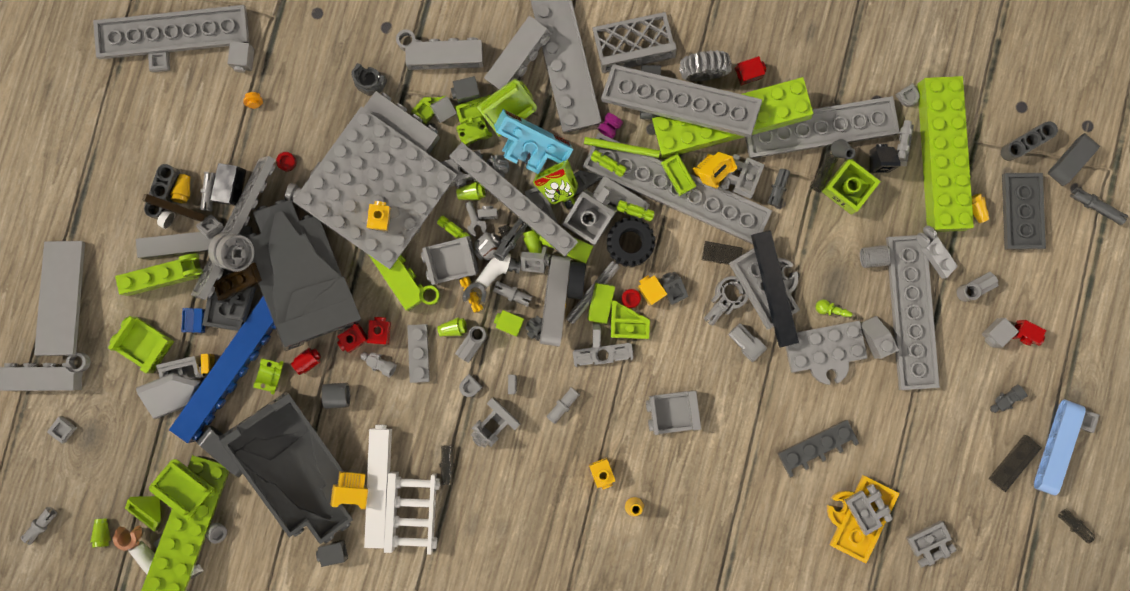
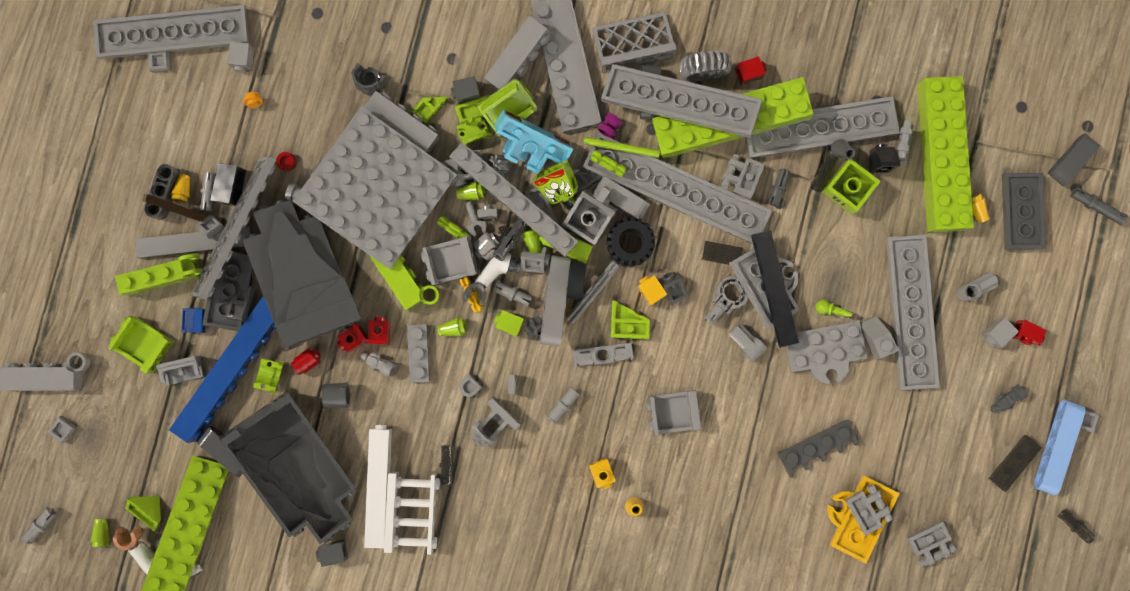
light grey tile [34,241,85,356] -> none
light grey tile [136,373,201,419] -> none
lime piece [149,459,214,520] -> none
white tile [157,210,175,229] -> none
yellow tile [201,354,215,374] -> none
light grey tile [206,523,227,544] -> none
light grey wheel [208,232,254,272] -> none
dark brown tile [213,262,262,301] -> none
yellow piece [330,471,368,509] -> none
yellow brick [367,201,391,231] -> none
light grey hinge [396,30,483,70] -> none
light grey tile [430,96,457,123] -> none
light grey piece [455,326,488,363] -> none
lime tile [587,282,615,324] -> none
light grey tile [593,323,601,348] -> none
lime axle [617,200,655,221] -> none
red tile [621,289,641,308] -> none
lime tile [660,153,696,196] -> none
yellow piece [693,152,737,189] -> none
light grey piece [860,245,890,268] -> none
light grey tile [895,83,920,107] -> none
light grey hinge [916,225,958,279] -> none
dark grey beam [1001,121,1058,161] -> none

